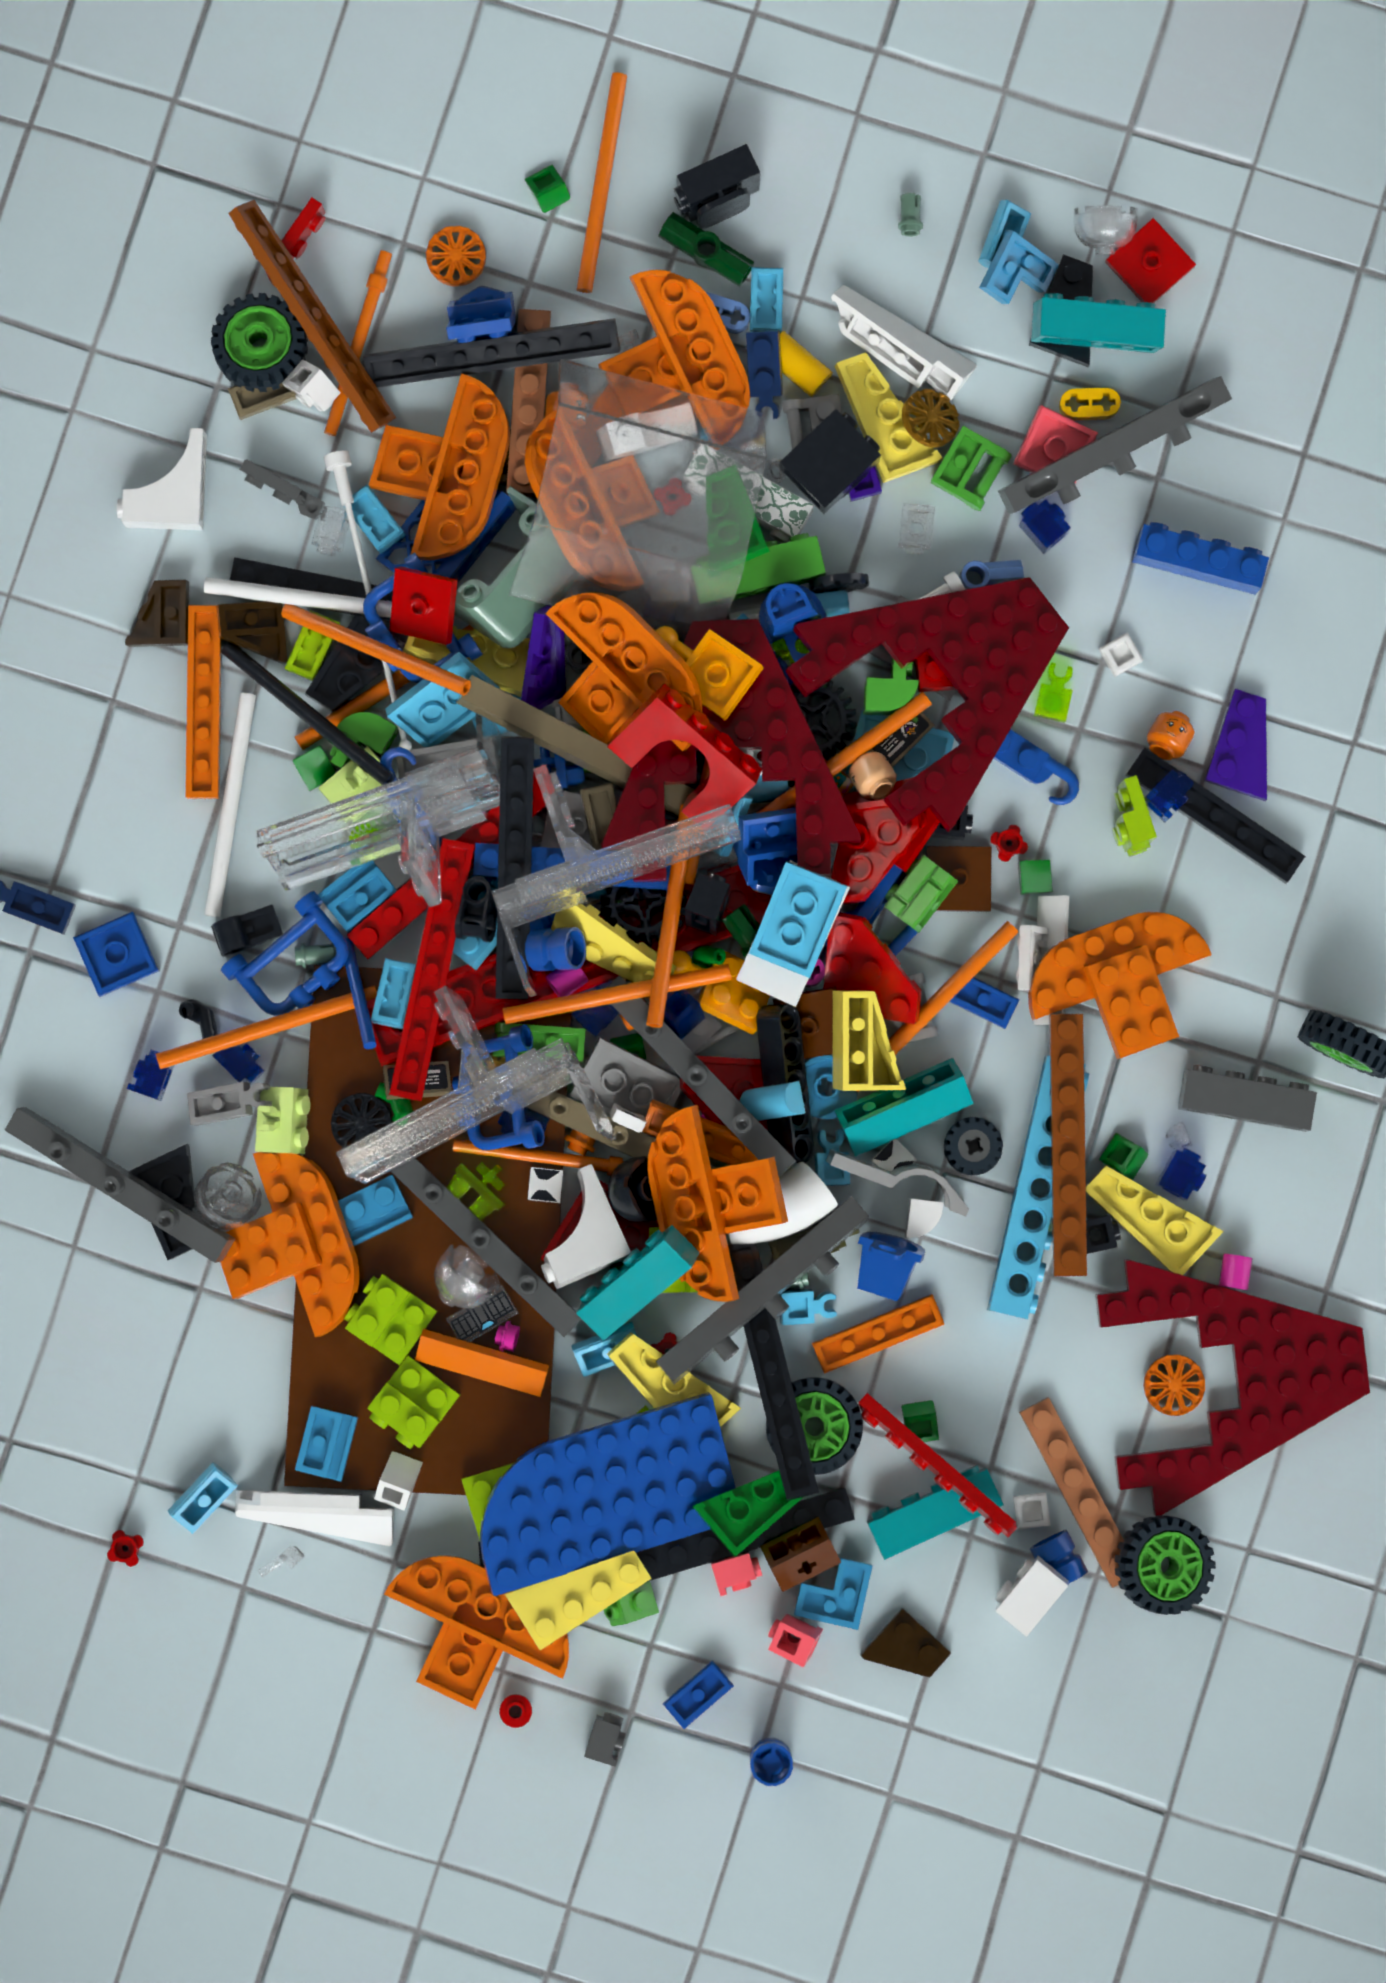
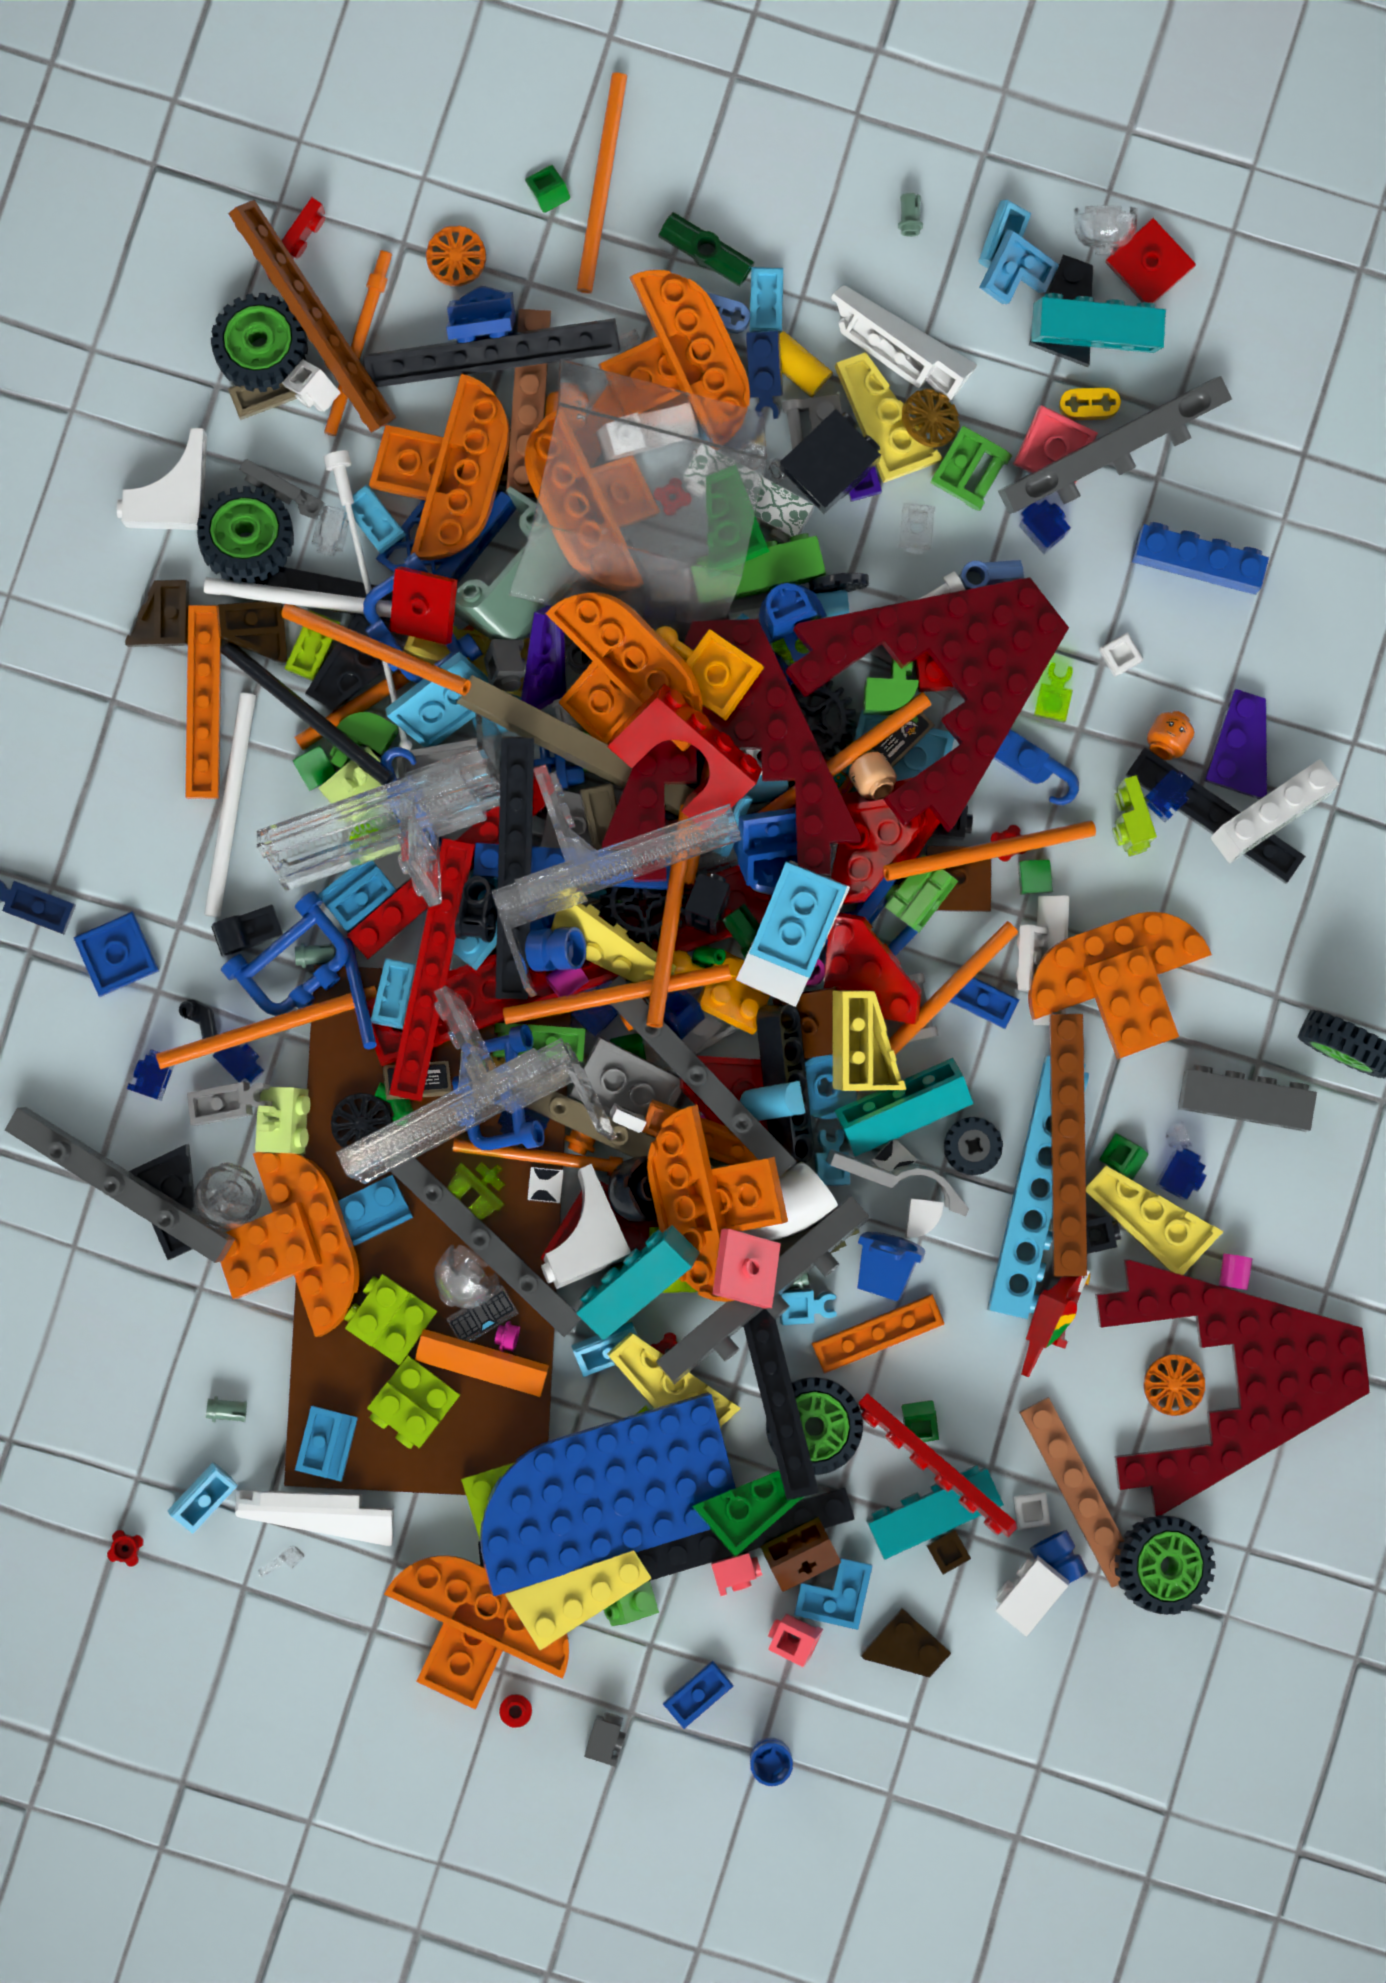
white brick [374,1451,423,1511] -> none
black brick [673,144,760,229] -> none
none -> wheel [197,486,294,583]
none -> sand green pin [206,1396,247,1422]
none -> dark grey brick [484,639,526,692]
none -> coral plate [713,1229,781,1309]
none -> orange piece [883,821,1096,881]
none -> dark brown plate [926,1529,971,1575]
none -> red animal [1021,1270,1090,1377]
none -> white brick [1211,759,1340,864]

